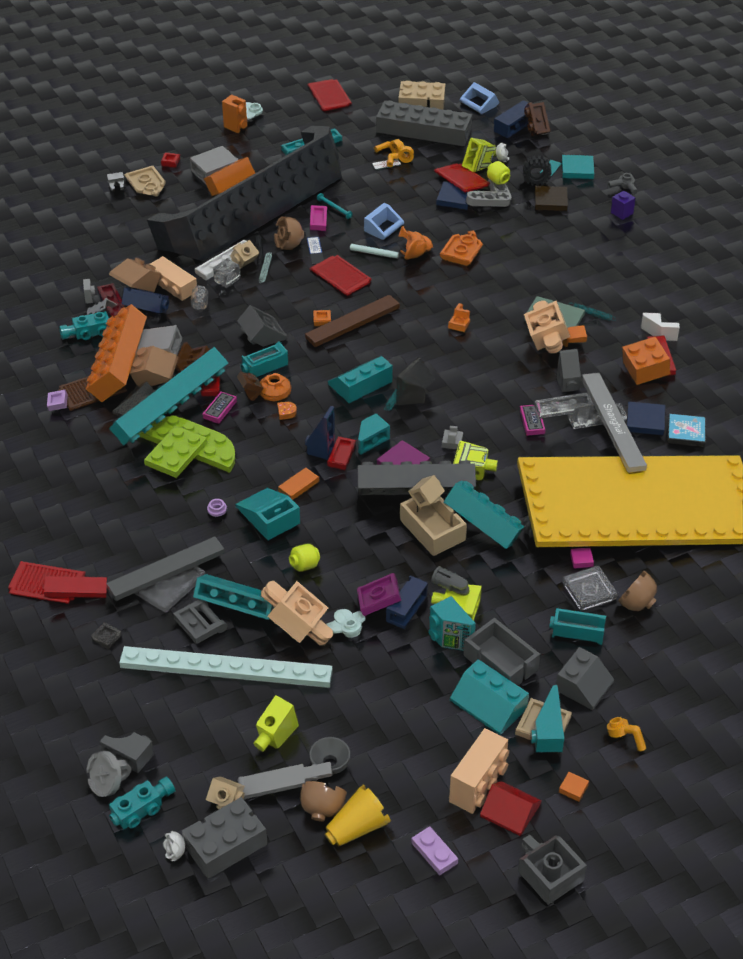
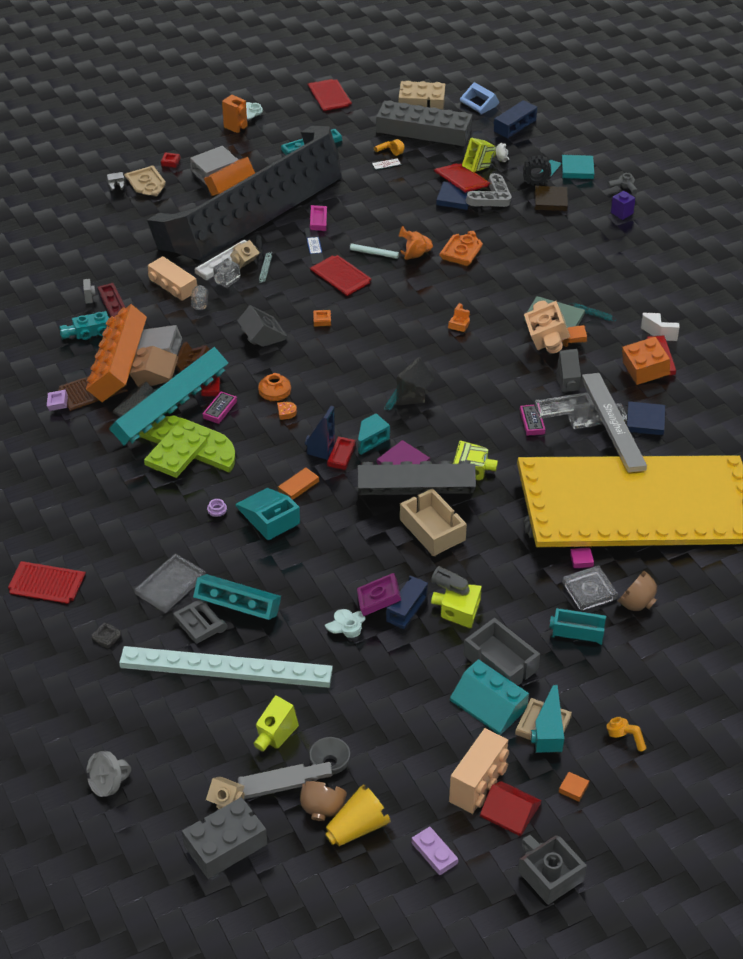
red tile [44,576,107,598] -> none
light grey piece [87,298,117,315] -> none
dark grey arch [100,732,154,773] -> none
dark grey tile [106,537,225,601] -> none
medium nougat slope [109,258,161,292] -> none
teal brick [109,776,175,830] -> none
dark blue window [122,287,169,313] -> none
white plate [163,831,185,861] -> none
reddish brown bracket [237,371,263,401] -> none
teal window [240,341,288,377] -> none
light nougat brick [261,581,333,645] -> none
medium nougat cylinder [274,217,304,250] -> none
neon yellow head [289,544,320,572] -> none
reddish brown tile [305,295,400,347] -> none
teal axle [317,193,353,219] -> none
teal slope [328,356,393,403] -> none
light blue tile [364,203,404,240] -> none
light orange plate [387,146,414,167] -> none
tan brick [408,475,445,508] -> none
teal slope [429,596,476,651] -> none
light grey tile [442,426,463,449] -> none
teal brick [444,480,525,549] -> none
neon yellow head [487,161,510,185] -> none
reddish brown bracket [524,102,550,136] -> none
dark grey slope [556,647,614,710] -> none
tile [667,413,706,447] -> none

